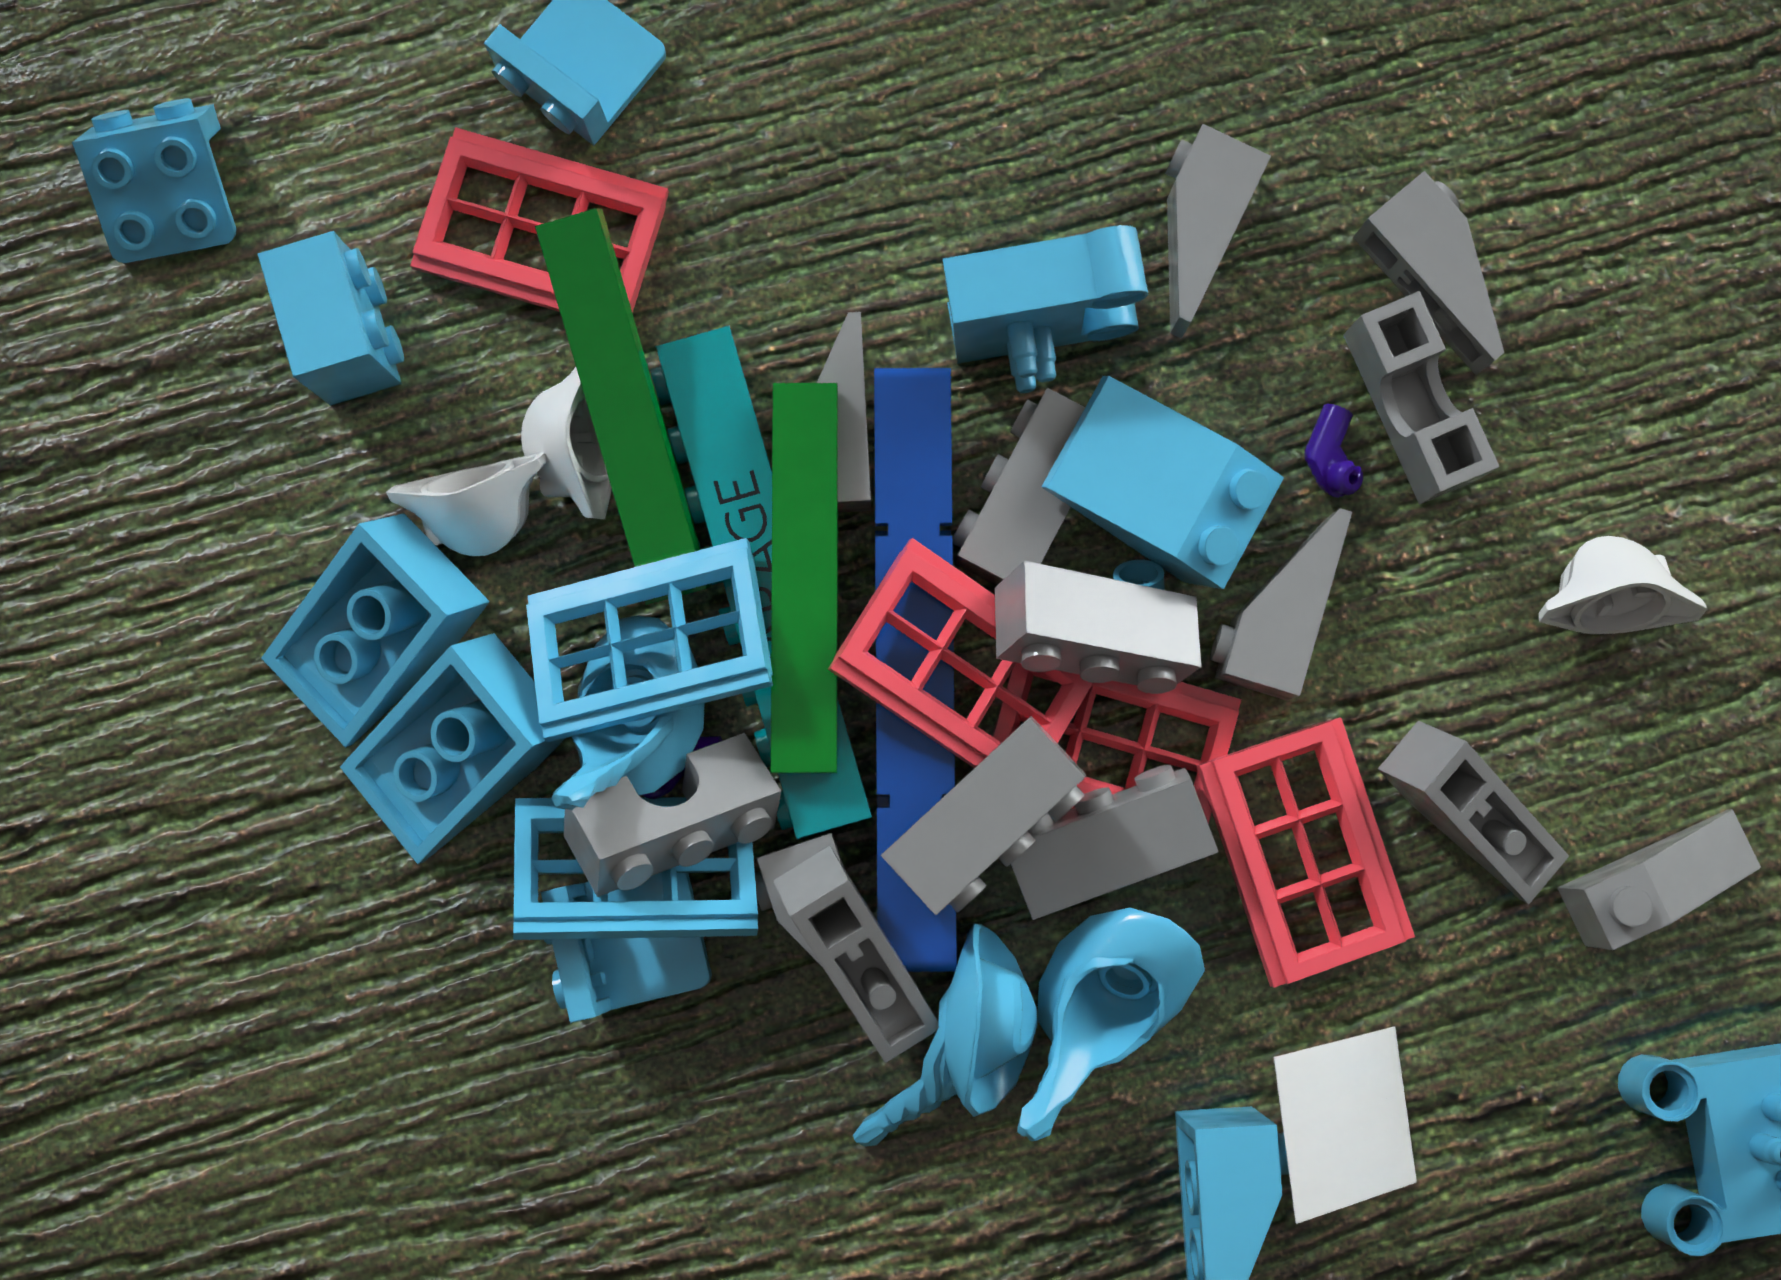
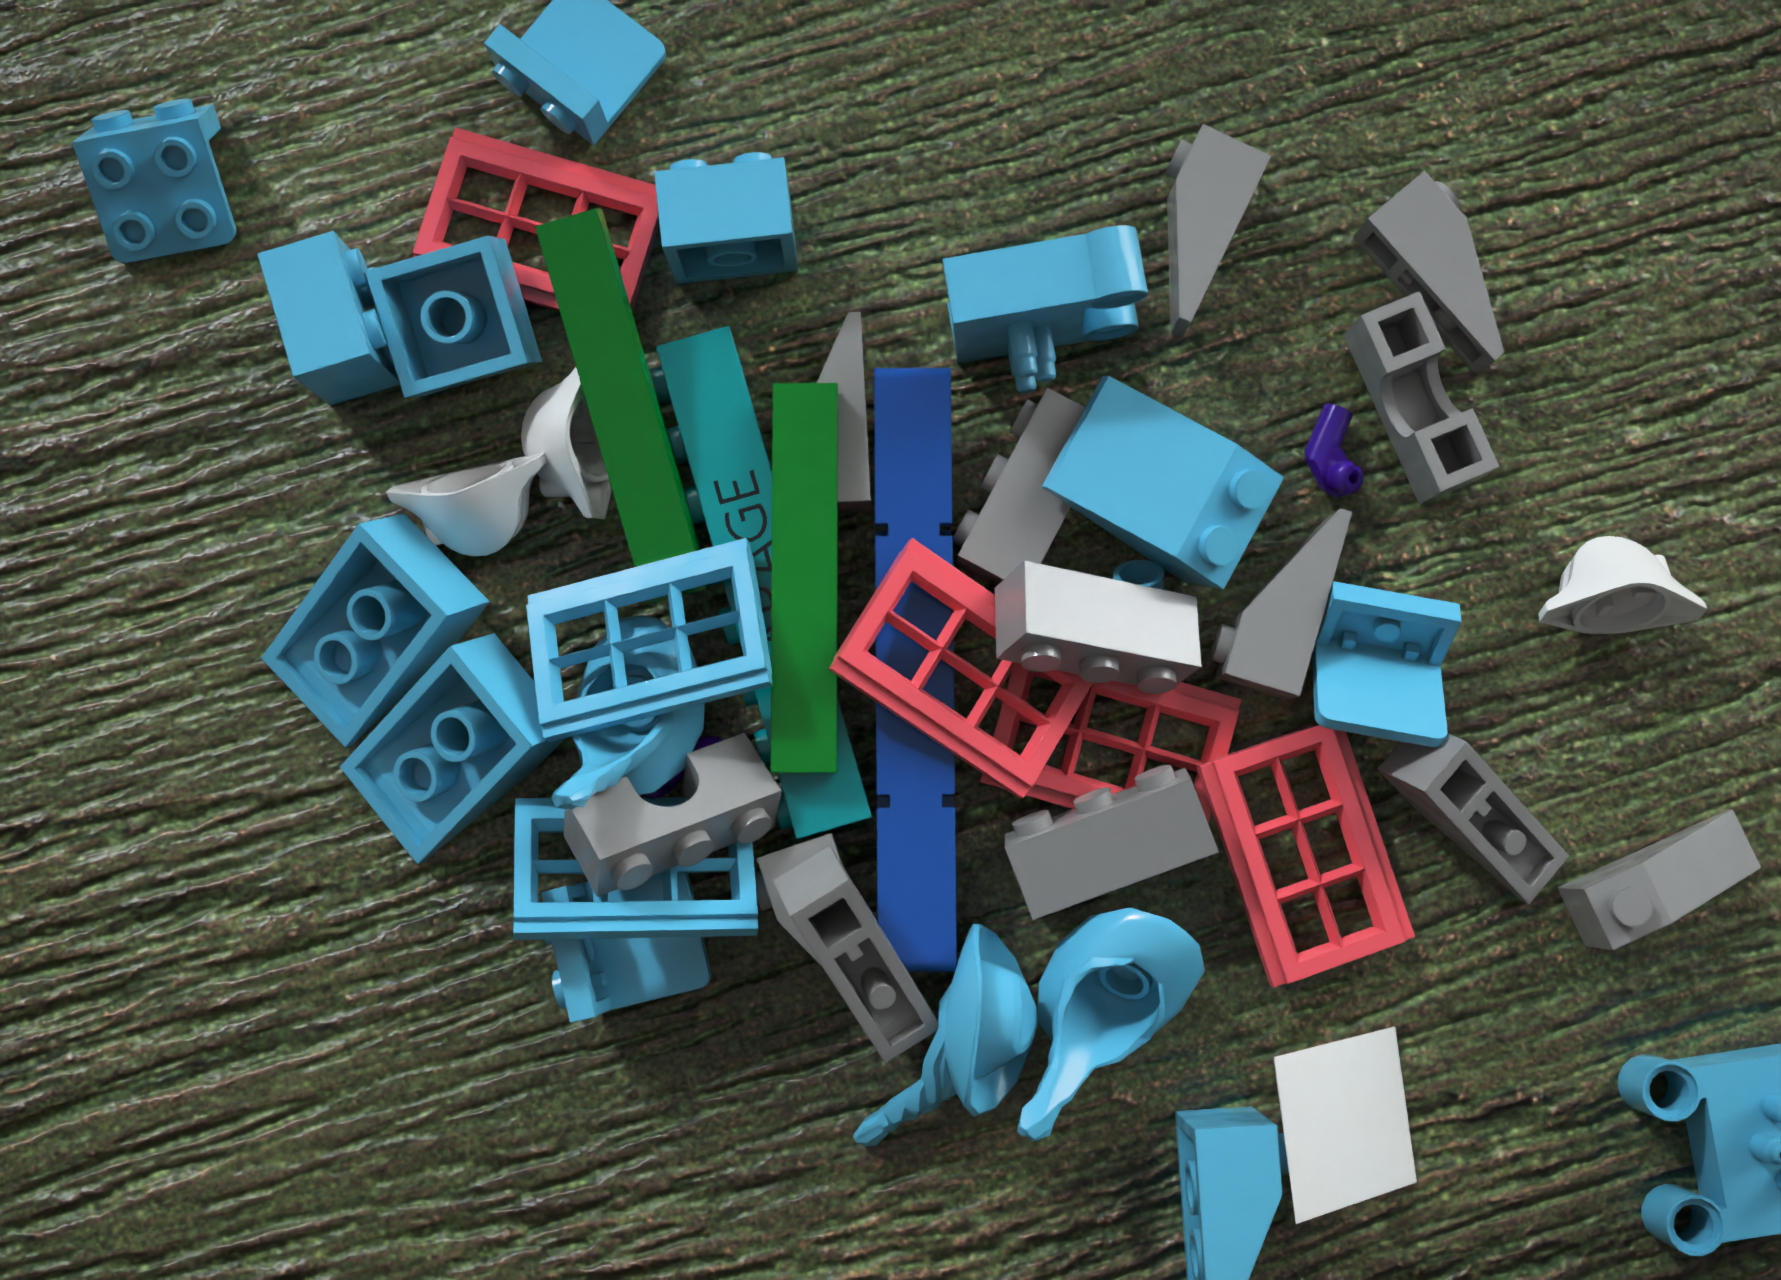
light grey brick [881,716,1086,915] -> none
none -> medium azure brick [365,235,542,398]
none -> medium azure brick [654,152,798,284]
none -> medium azure bracket [1312,581,1462,747]

